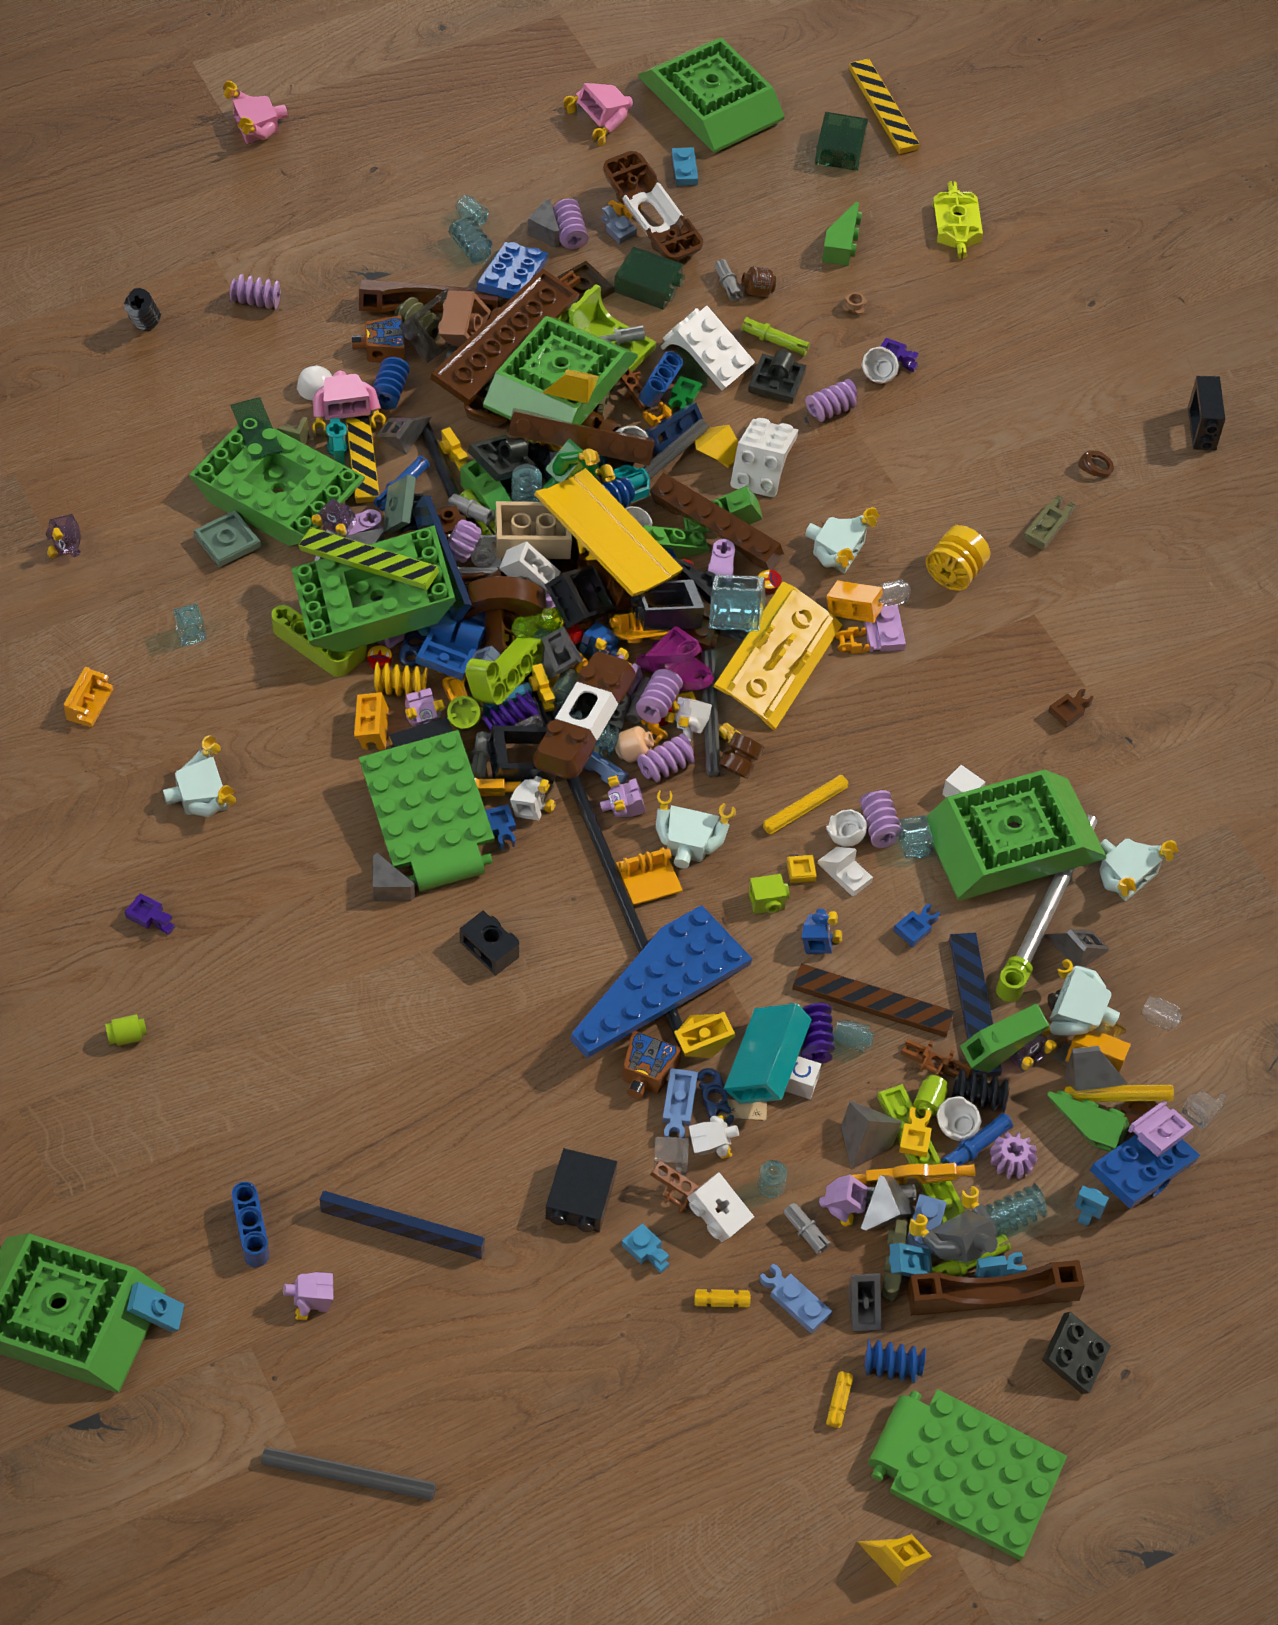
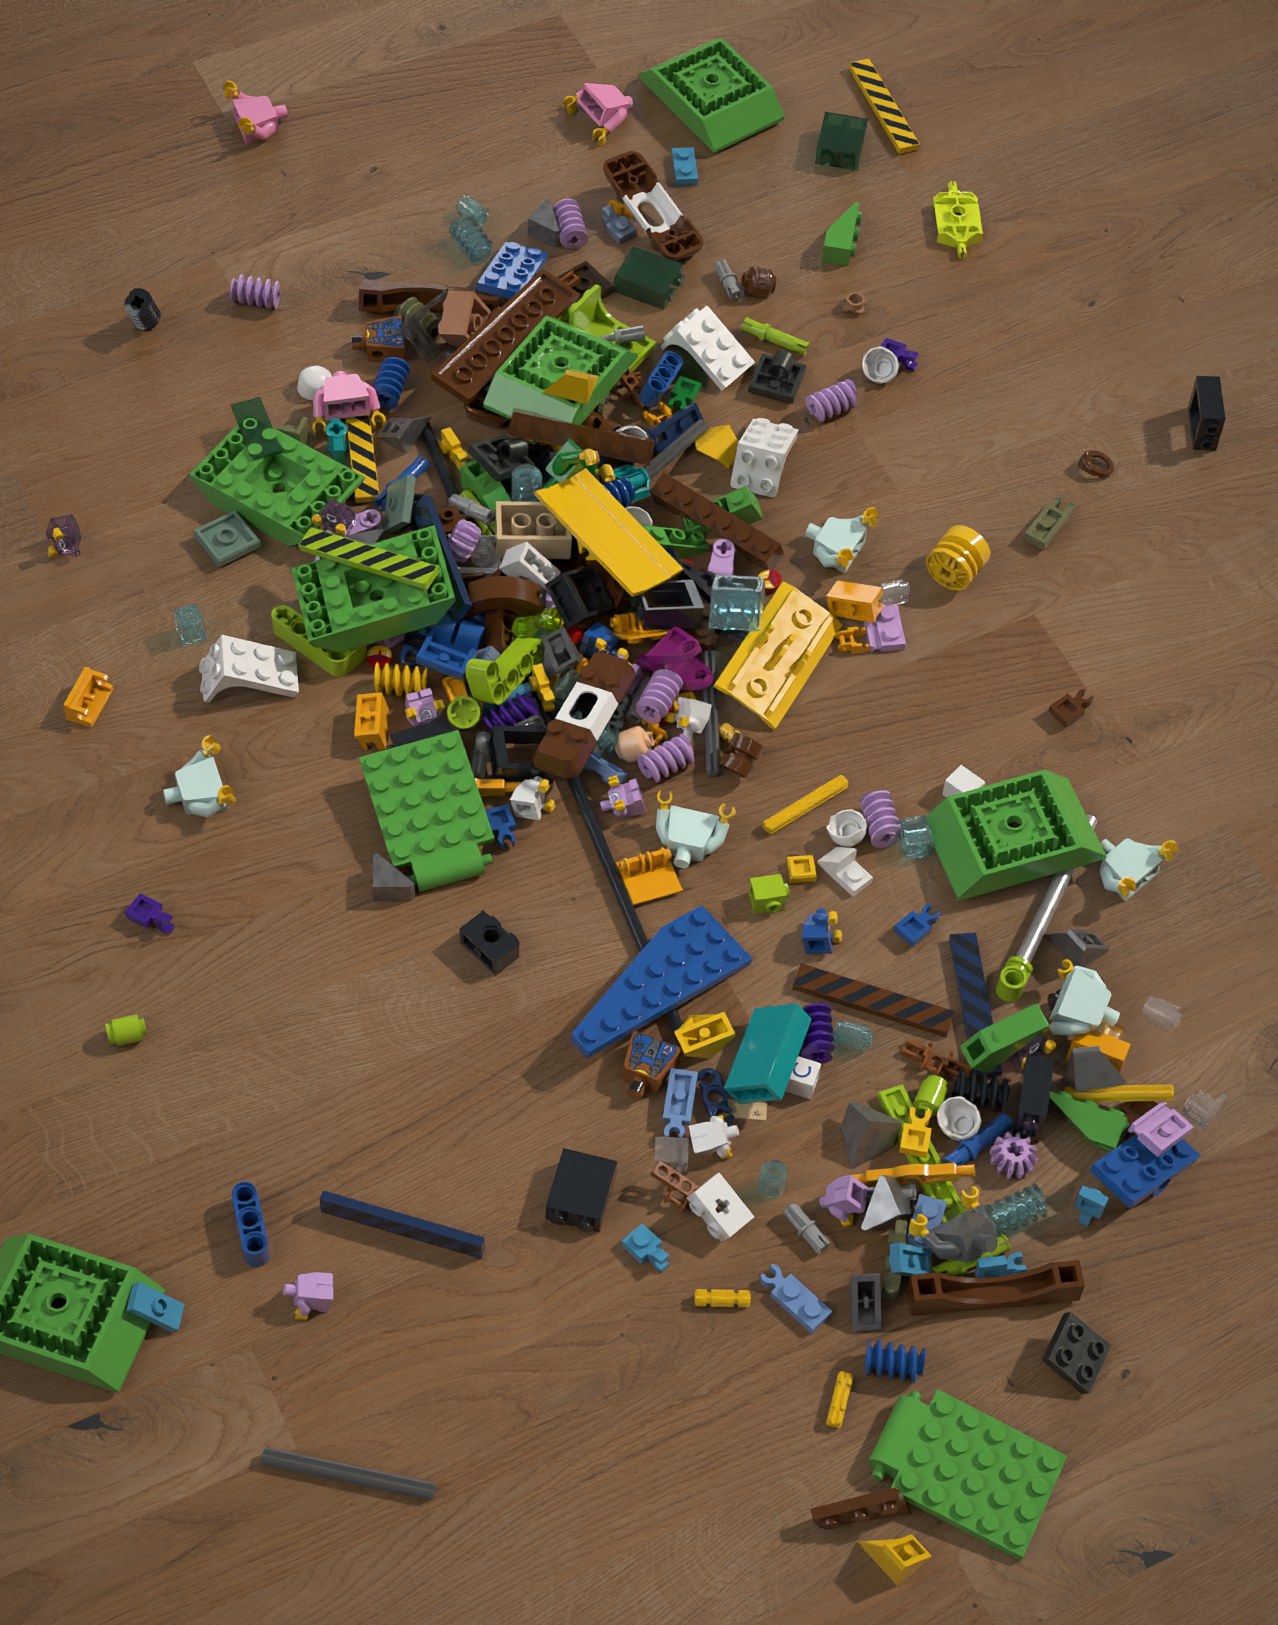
none -> white bracket [199,635,299,703]
none -> reddish brown wing [811,1487,911,1530]
none -> black brick [1012,1055,1054,1143]

